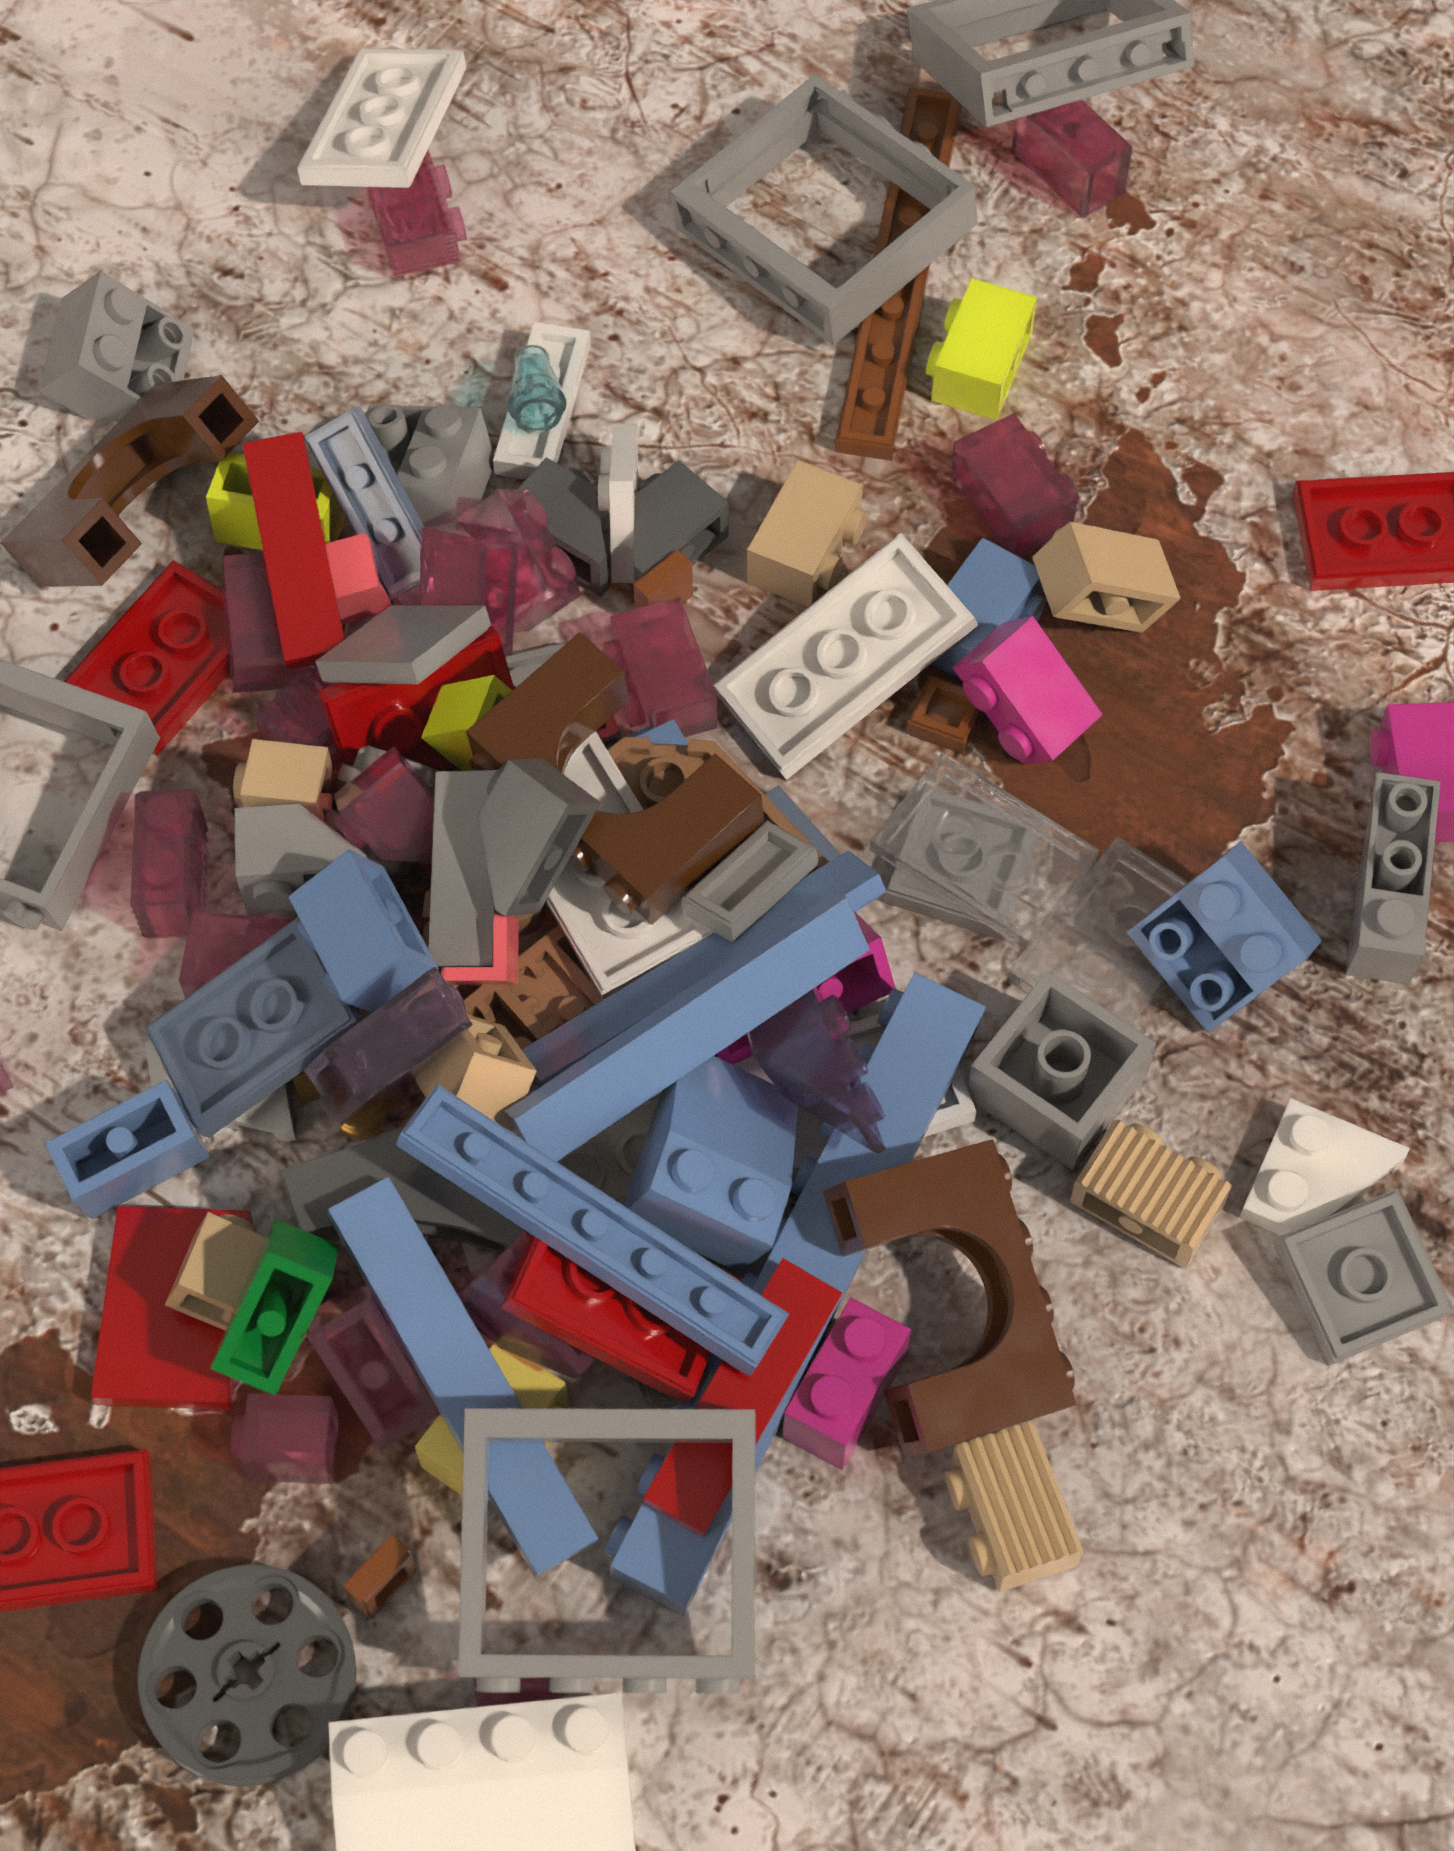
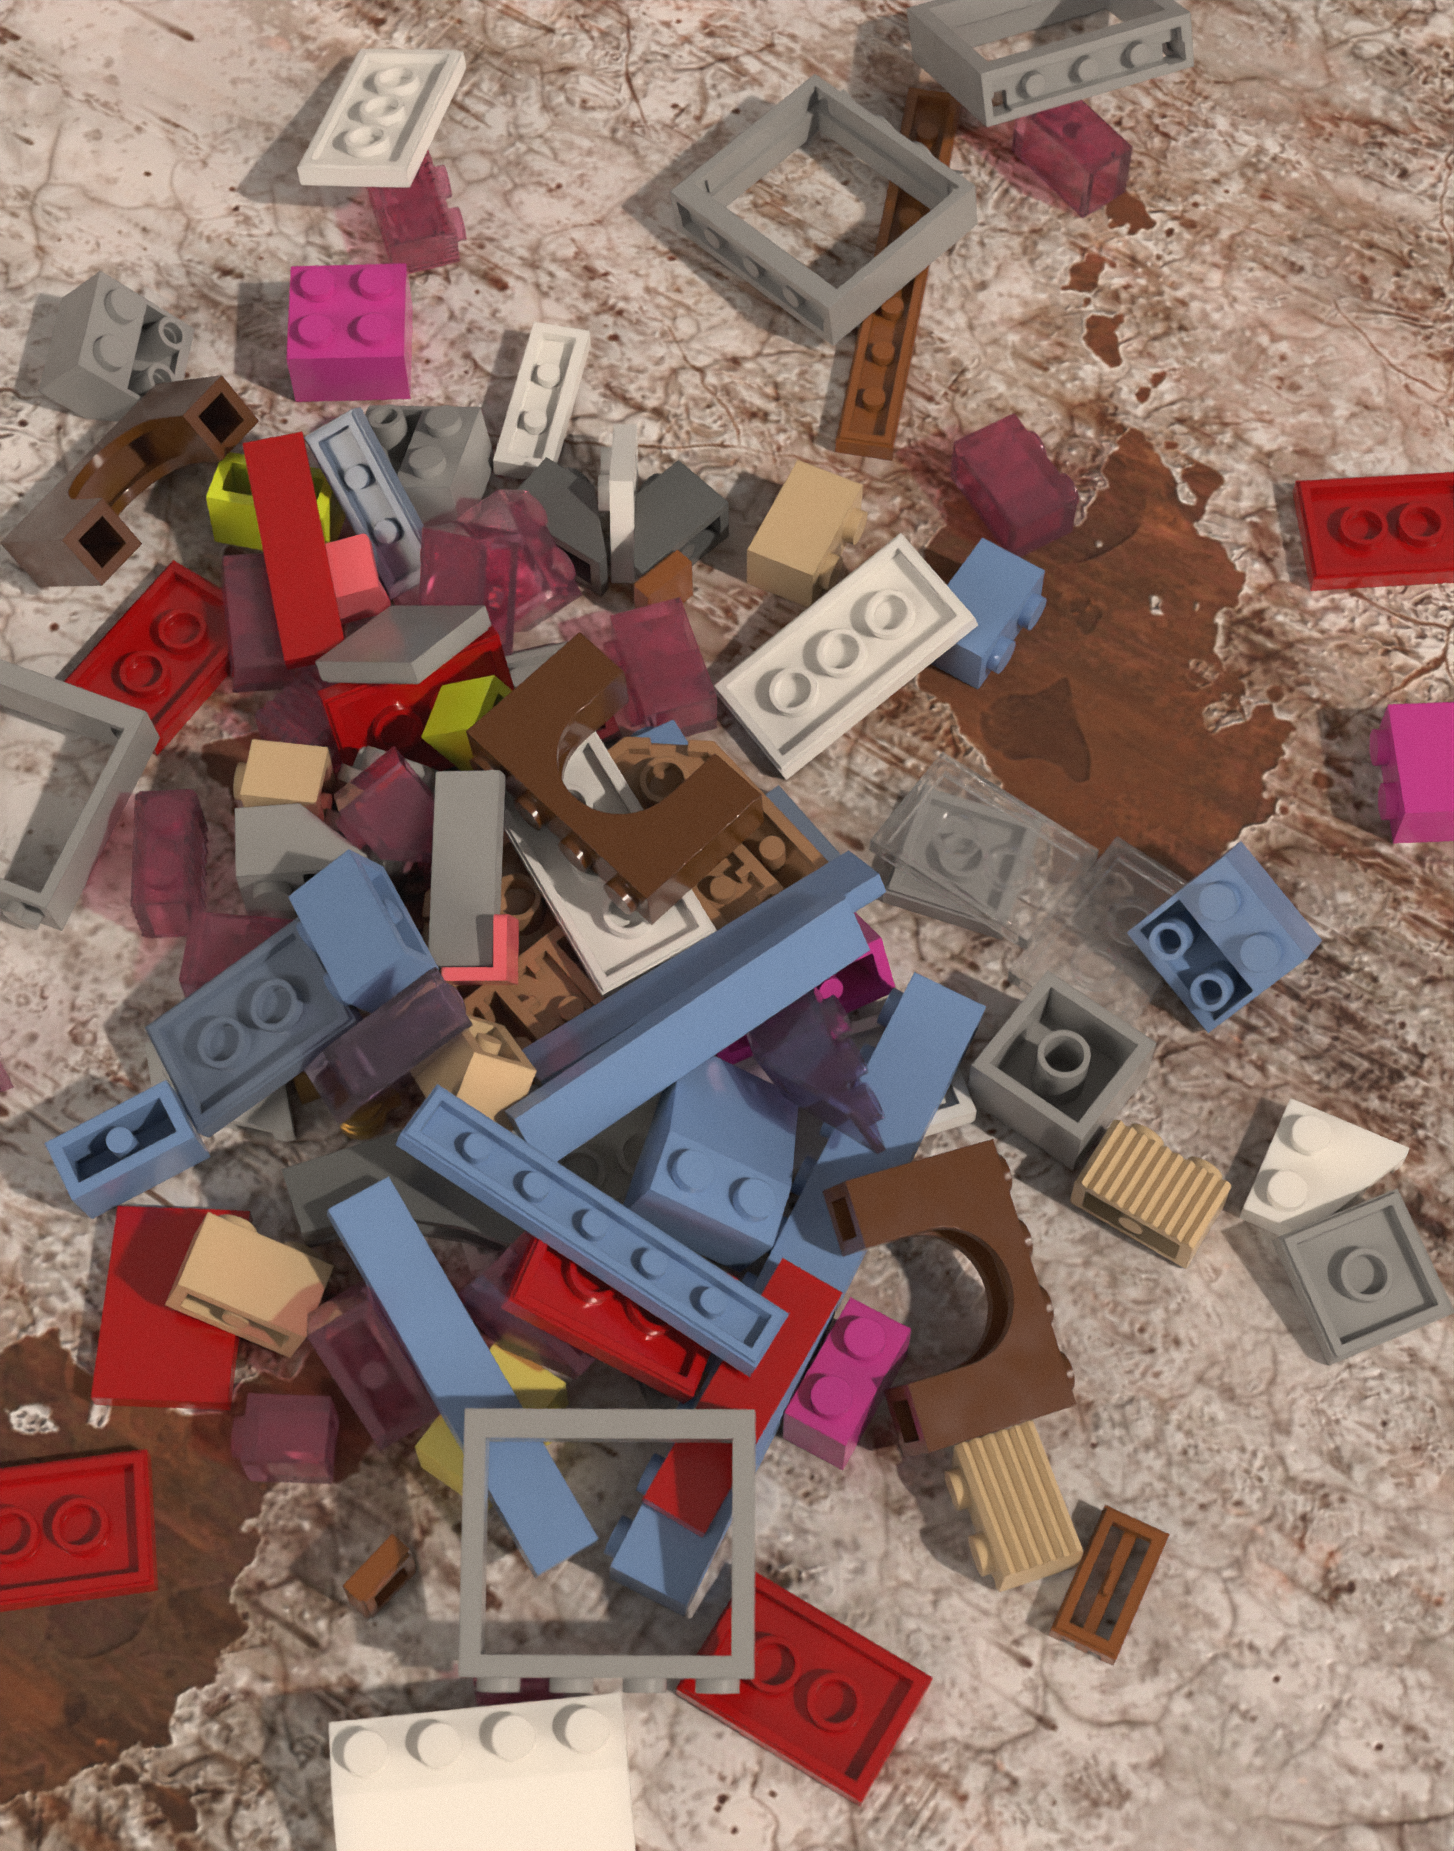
dark grey wedge [138,1565,357,1786] -> none
green slope [211,1218,339,1396] -> none
dark grey slope [478,759,601,917] -> none
clear light blue cone [508,345,566,433] -> none
light grey tile [681,821,818,943] -> none
dark orange tile [906,675,982,754] -> none
neon yellow brick [926,278,1037,420] -> none
dark pink brick [952,616,1103,765] -> none
tan brick [1032,522,1181,633] -> none
light grey slope [1345,772,1440,985] -> none
none -> dark pink brick [286,263,413,402]
none -> red tile [675,1571,933,1807]
none -> dark orange tile [1048,1505,1170,1666]

